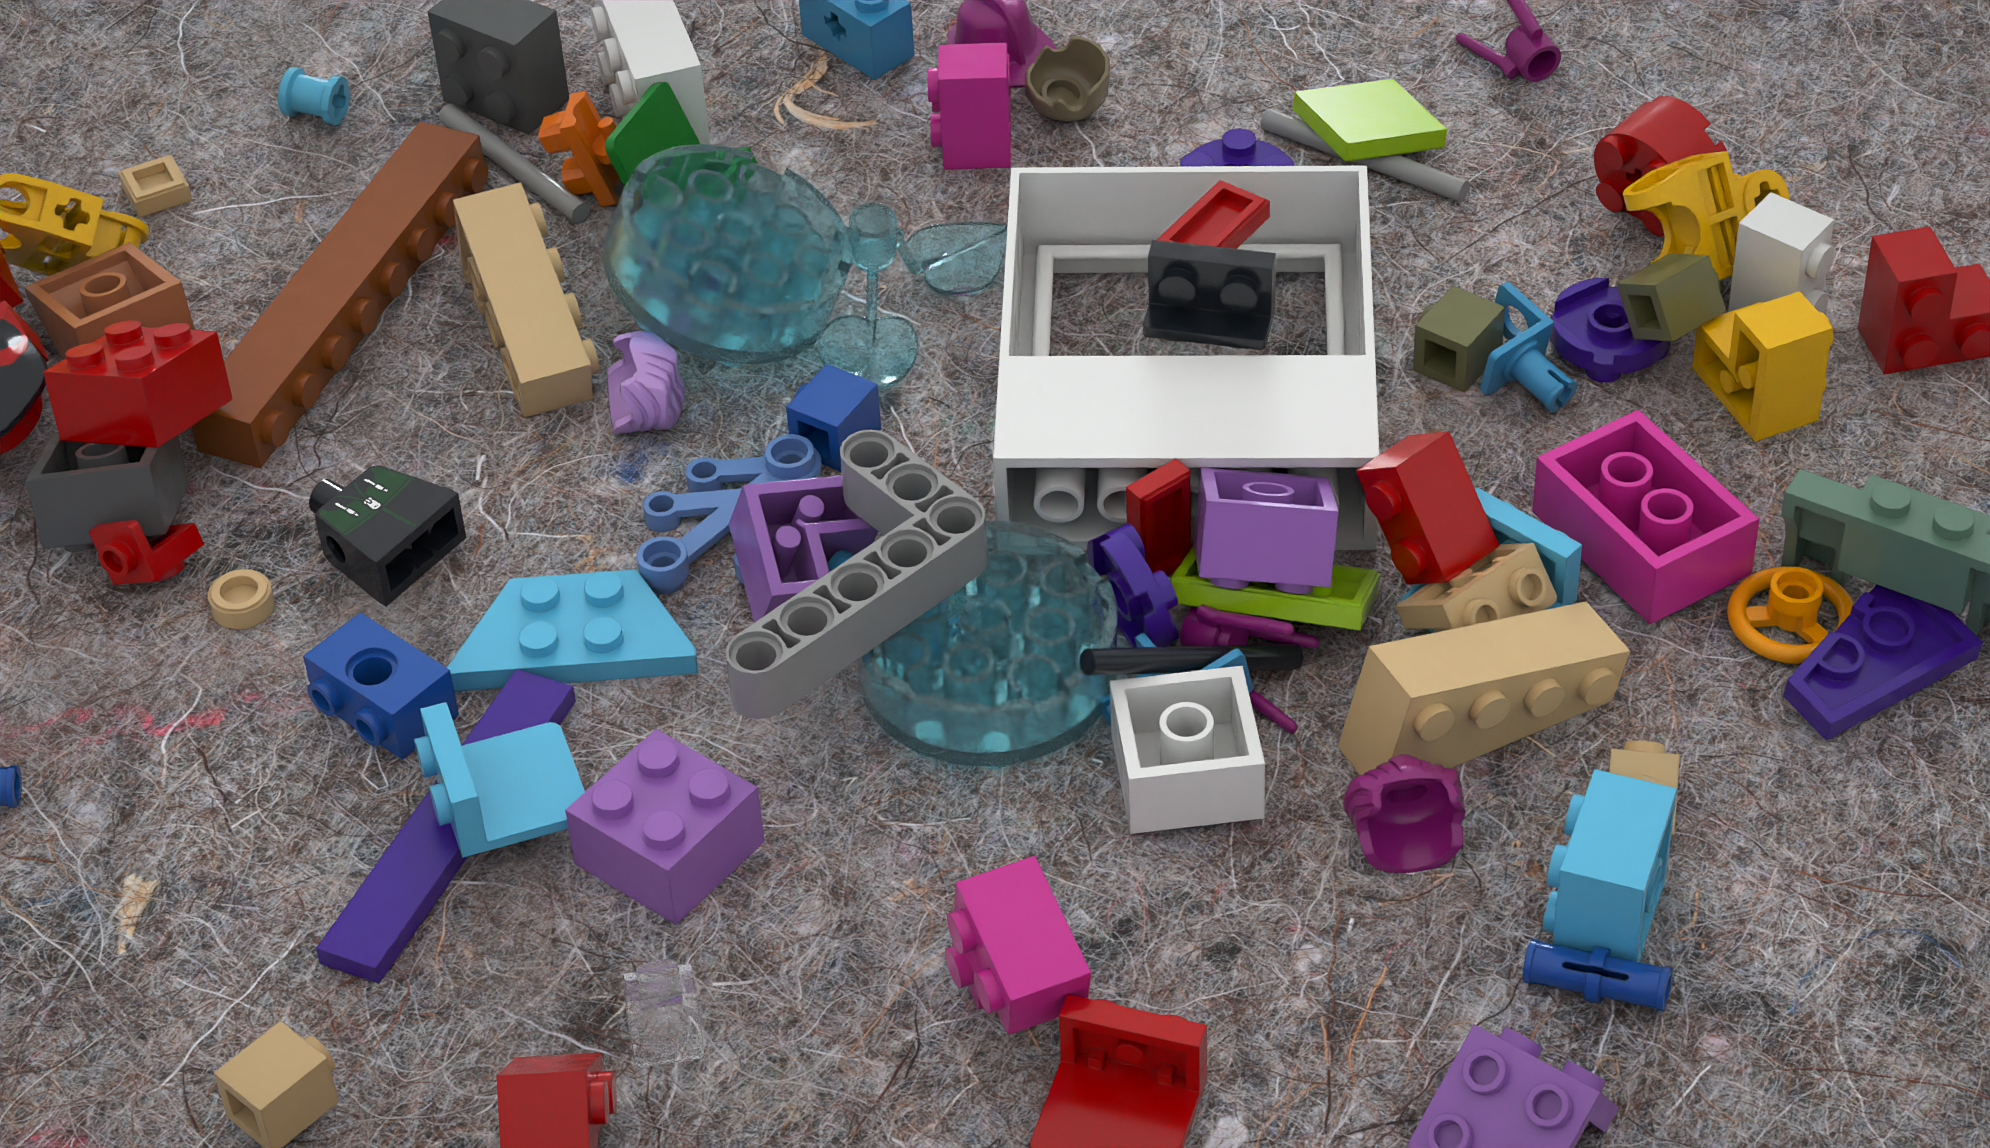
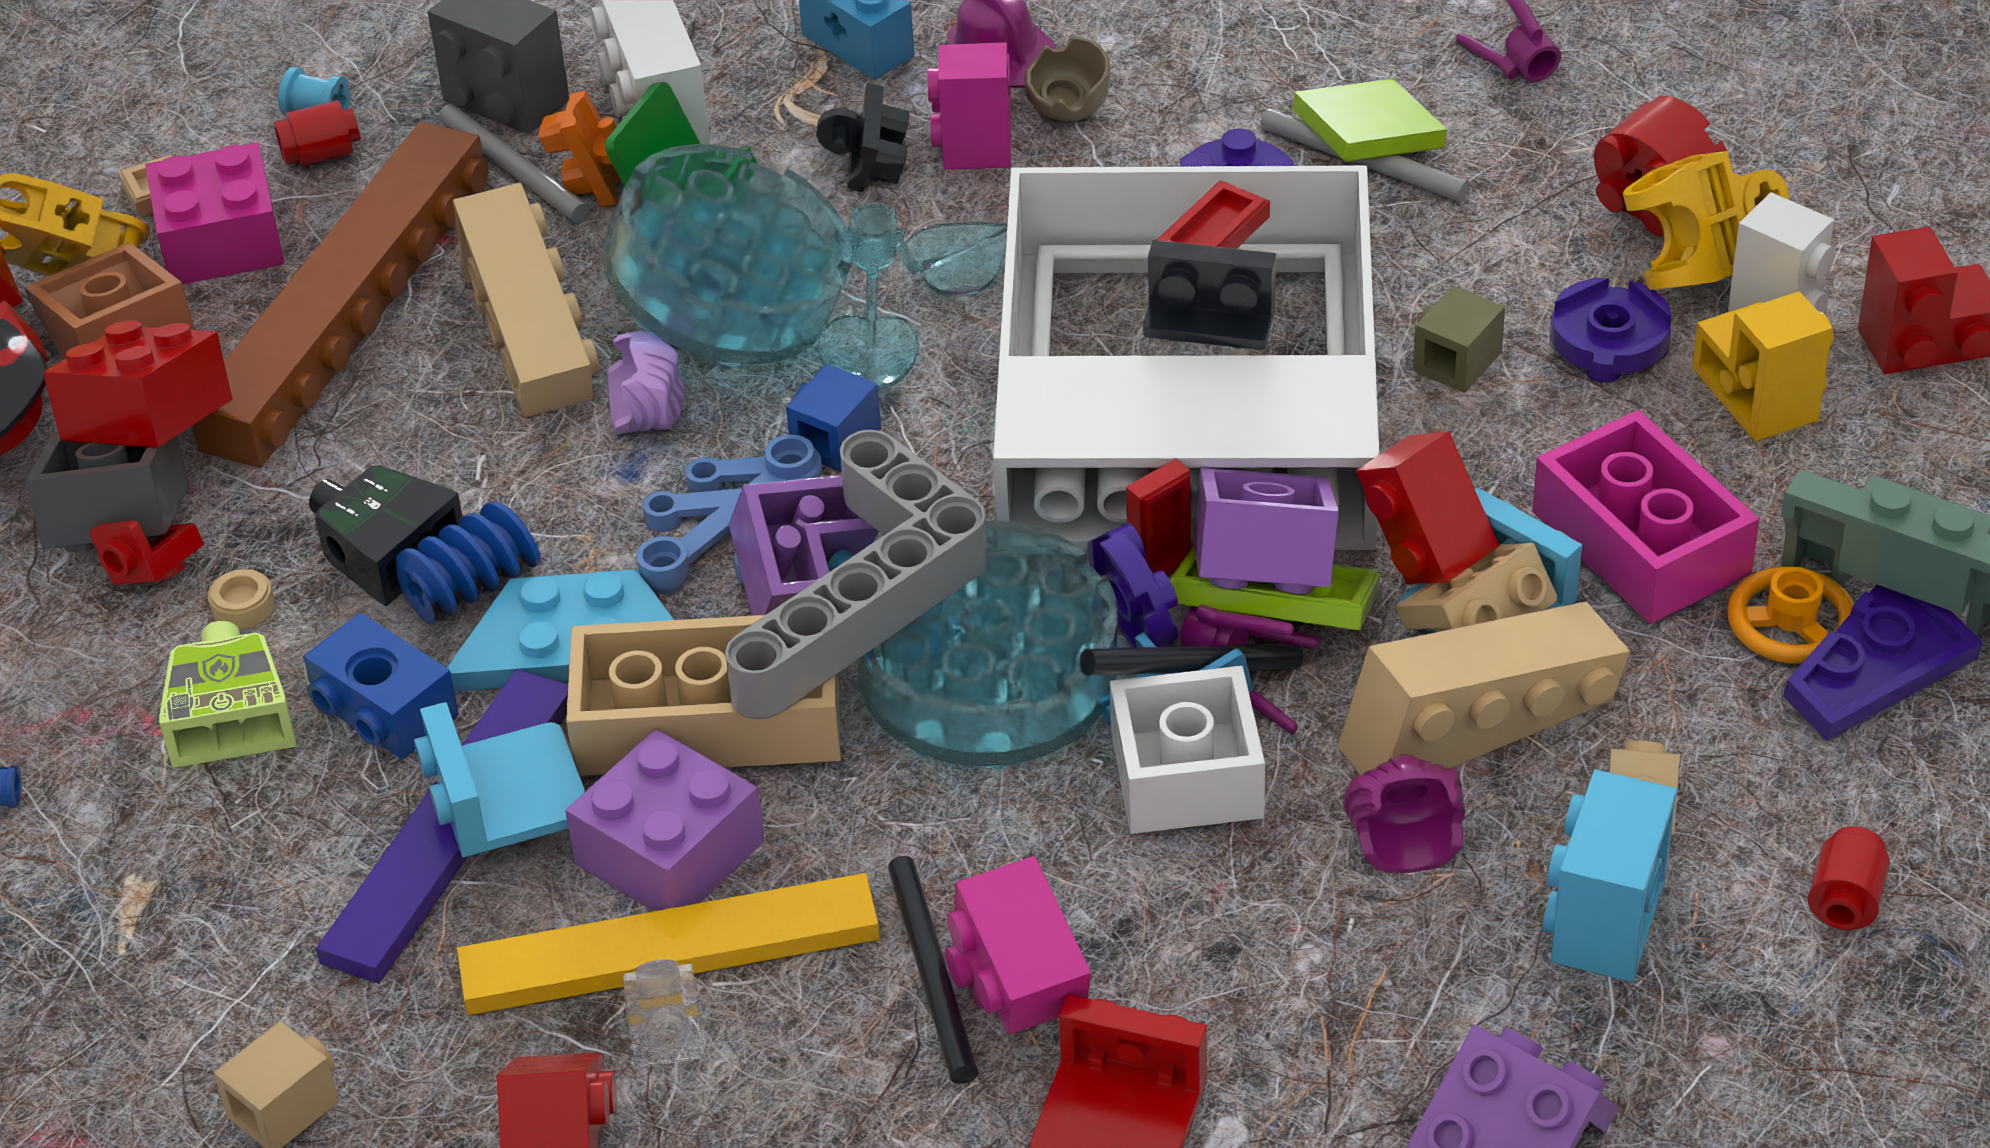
dark azure bracket [1480,282,1577,412] -> none
blue pin [1523,938,1673,1012] -> none
olive brick [1616,253,1726,342] -> none
none -> dark pink brick [145,142,285,284]
none -> torso [159,621,297,768]
none -> red brick [274,100,361,167]
none -> blue piece [395,501,541,625]
none -> yellow tile [457,873,880,1016]
none -> tan brick [566,615,841,776]
none -> black hips [816,83,910,192]
none -> black bar [888,856,978,1084]
none -> red brick [1808,826,1890,930]

